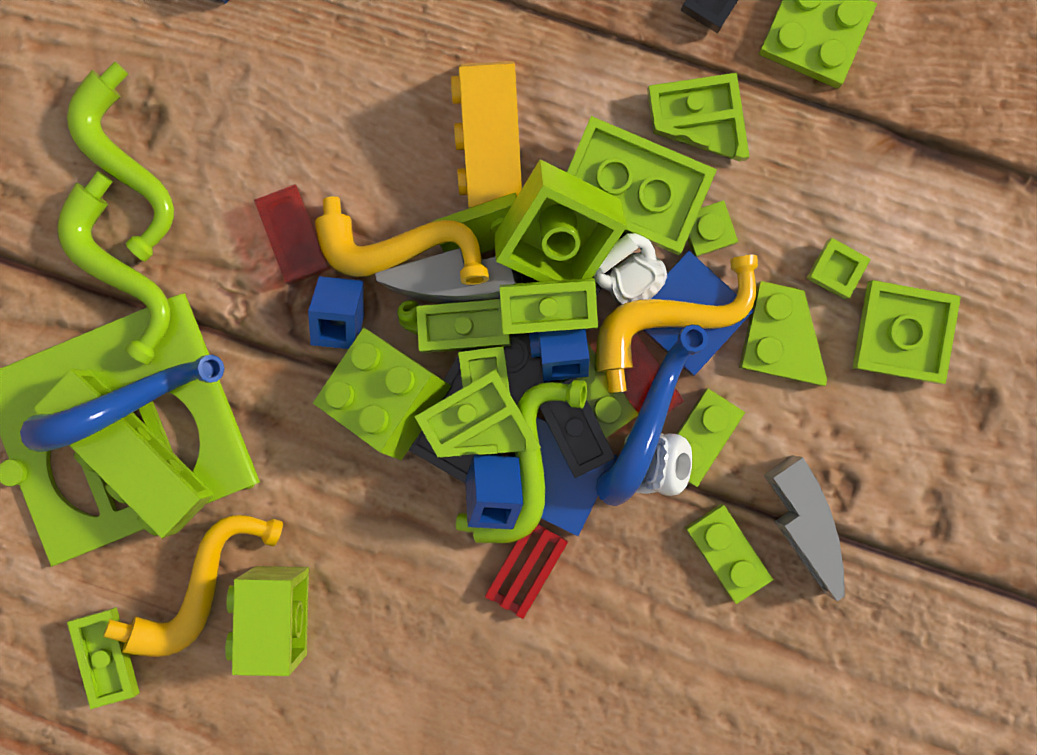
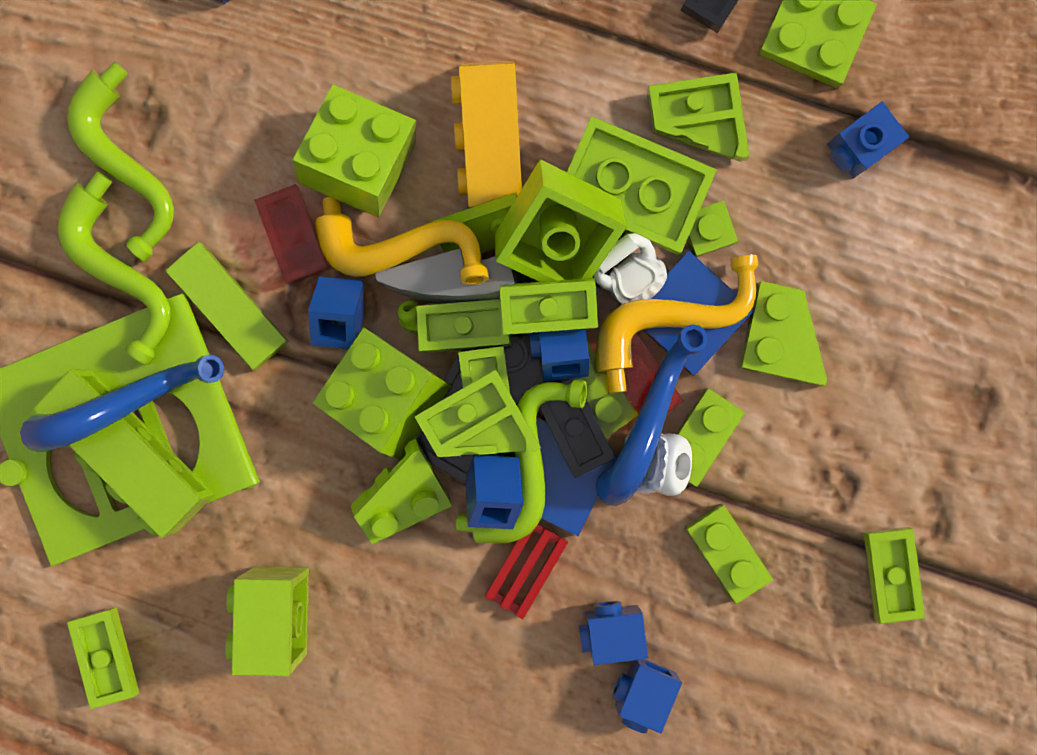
yellow animal [103,515,283,657] -> none
light grey slope [764,455,845,601] -> none
lime plate [806,238,871,300] -> none
lime plate [852,280,961,384] -> none
none -> lime tile [165,241,289,371]
none -> lime brick [293,84,416,218]
none -> lime wing [351,438,452,545]
none -> blue brick [579,601,648,665]
none -> blue brick [612,659,682,734]
none -> blue brick [827,101,909,178]
none -> lime plate [864,527,925,624]

